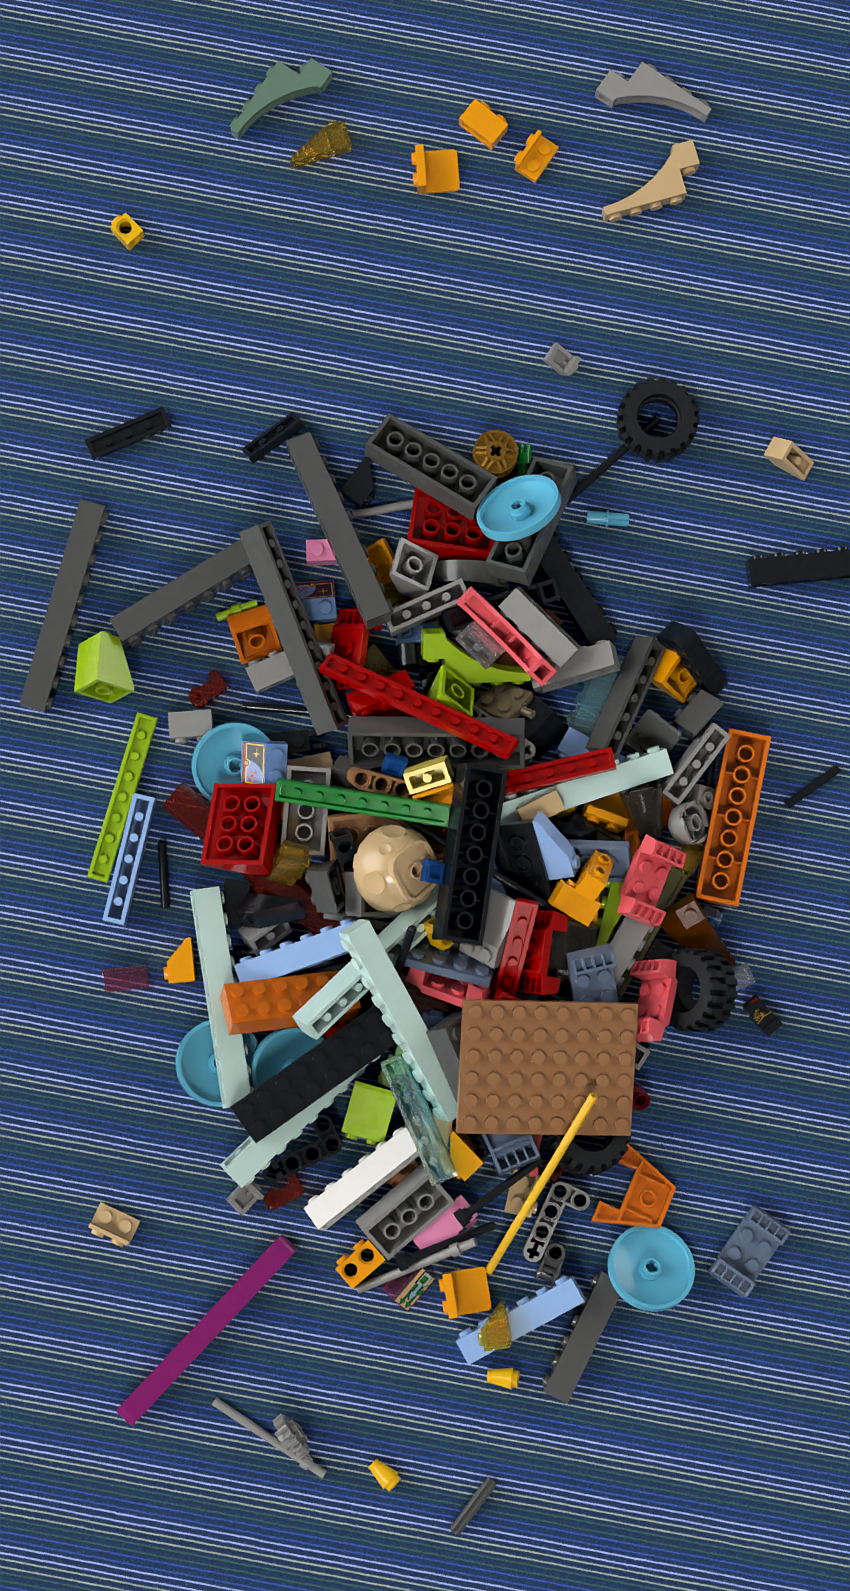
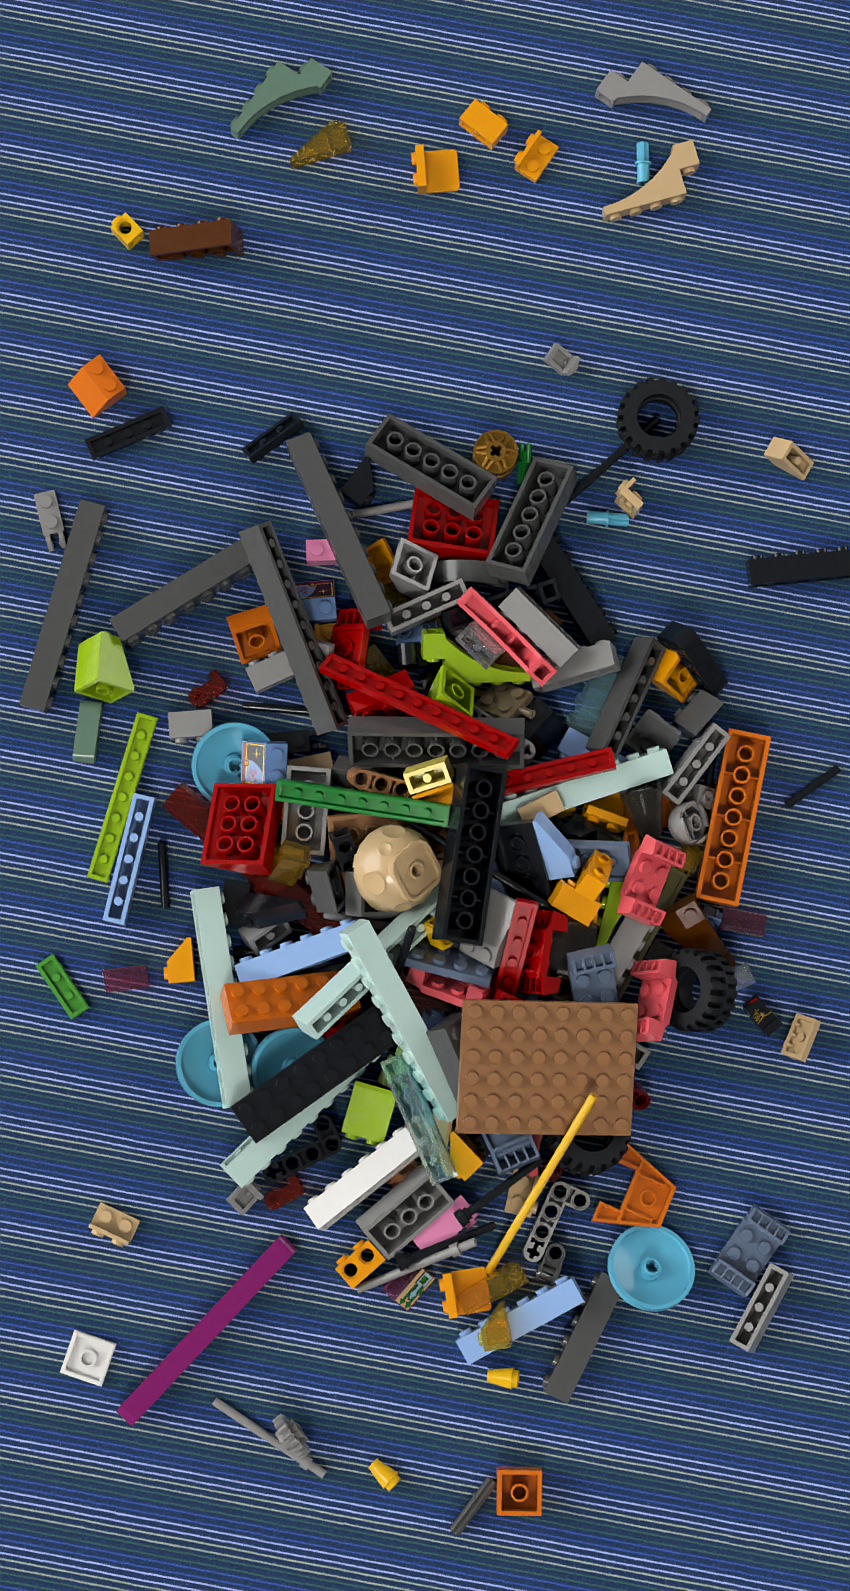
lime bar [216,599,259,622] -> none
blue tile [380,752,408,778] -> none
blue tile [420,859,445,885] -> none
medium azure dish [477,475,561,541] -> none
none -> light grey hinge [34,490,67,552]
none -> bright green tile [35,954,90,1020]
none -> white tile [60,1329,117,1387]
none -> orange slope [68,354,127,419]
none -> sand green beam [73,700,103,764]
none -> reddish brown wedge [149,217,244,261]
none -> clear yellow slope [456,1261,529,1315]
none -> orange brick [496,1466,542,1516]
none -> tan bracket [614,477,644,519]
none -> medium azure axle [635,141,651,185]
none -> clear pink panel [719,908,766,937]
none -> light grey brick [729,1263,795,1353]
none -> tan bracket [781,1013,821,1062]

